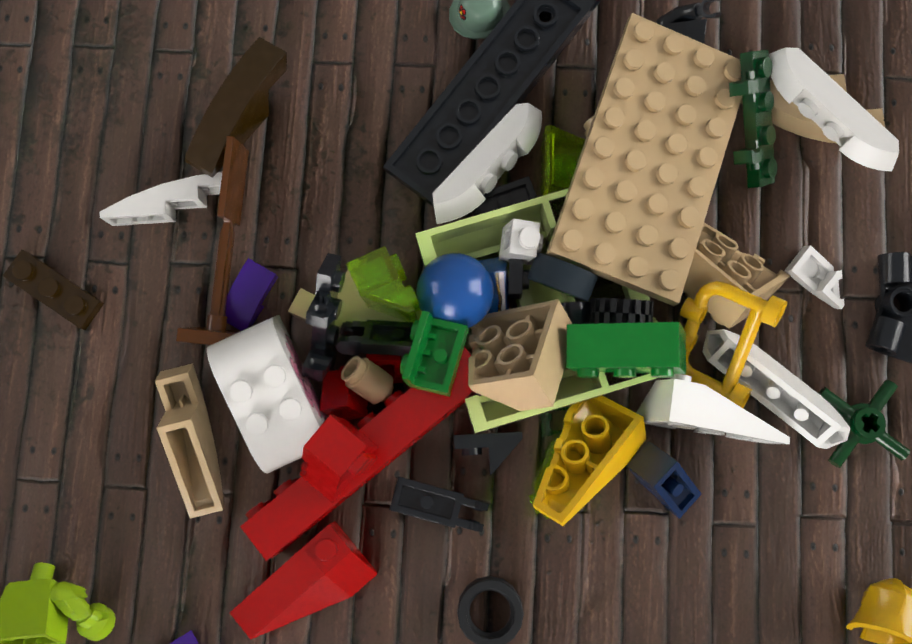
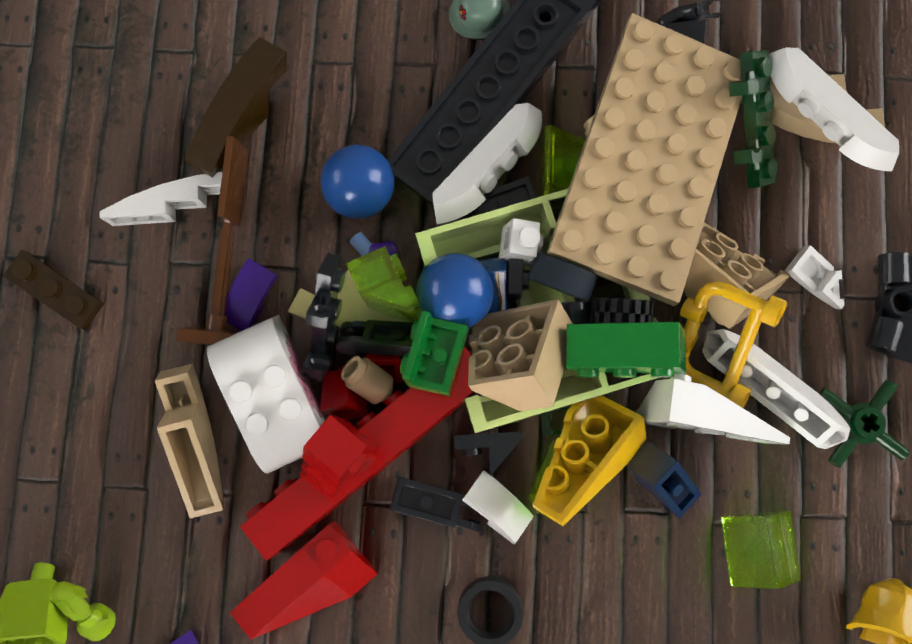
none -> blue piece [320,145,394,219]
none -> arm [349,232,399,264]
none -> white slope [462,471,534,544]
none -> clear neon green slope [721,510,801,589]

